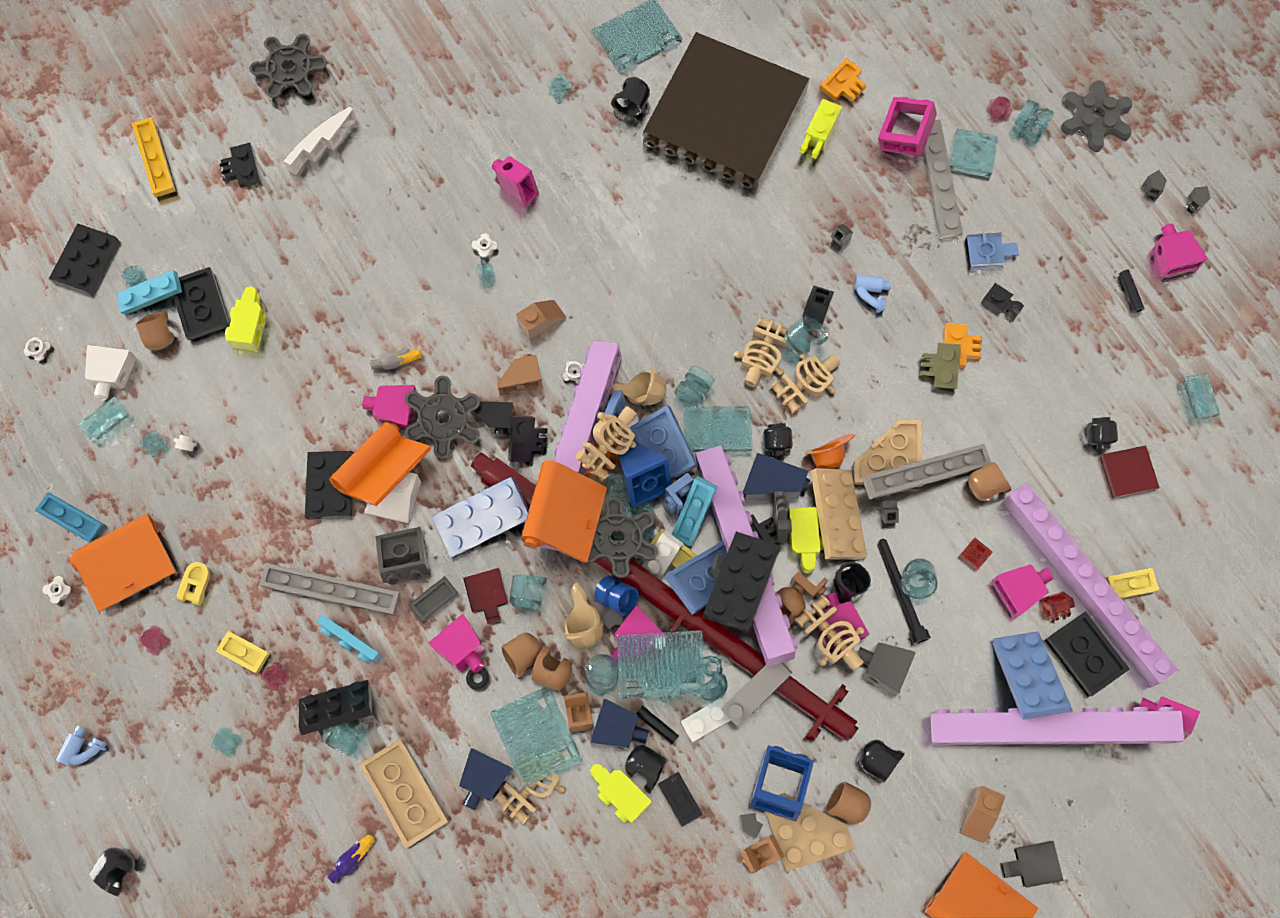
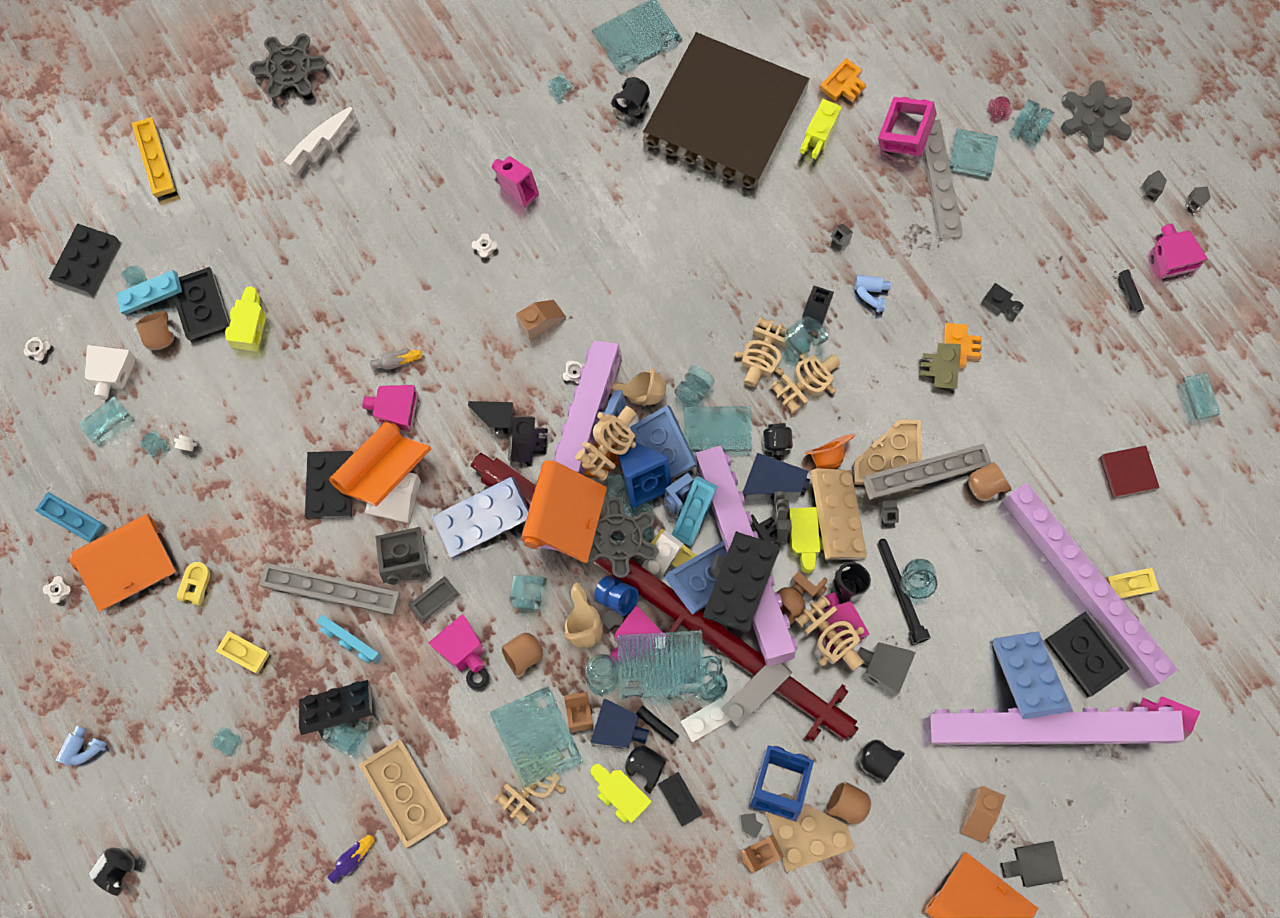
clear pink plate [139,626,167,654] -> none
black hinge [218,142,261,188] -> none
clear pink plate [261,662,289,691] -> none
dark grey plate [405,375,480,459] -> none
dark blue torso [459,748,514,810] -> none
dark red piece [463,566,509,624] -> none
clear light blue plate [476,259,494,283] -> none
medium nougat slope [497,354,543,395] -> none
medium nougat helmet [531,645,572,690] -> none
clear red tile [959,538,993,570] -> none
medium blue piece [965,232,1019,270] -> none
dark pink torso [992,564,1053,618] -> none
clear red tile [1042,591,1075,621] -> none
black head [1087,417,1118,449] -> none

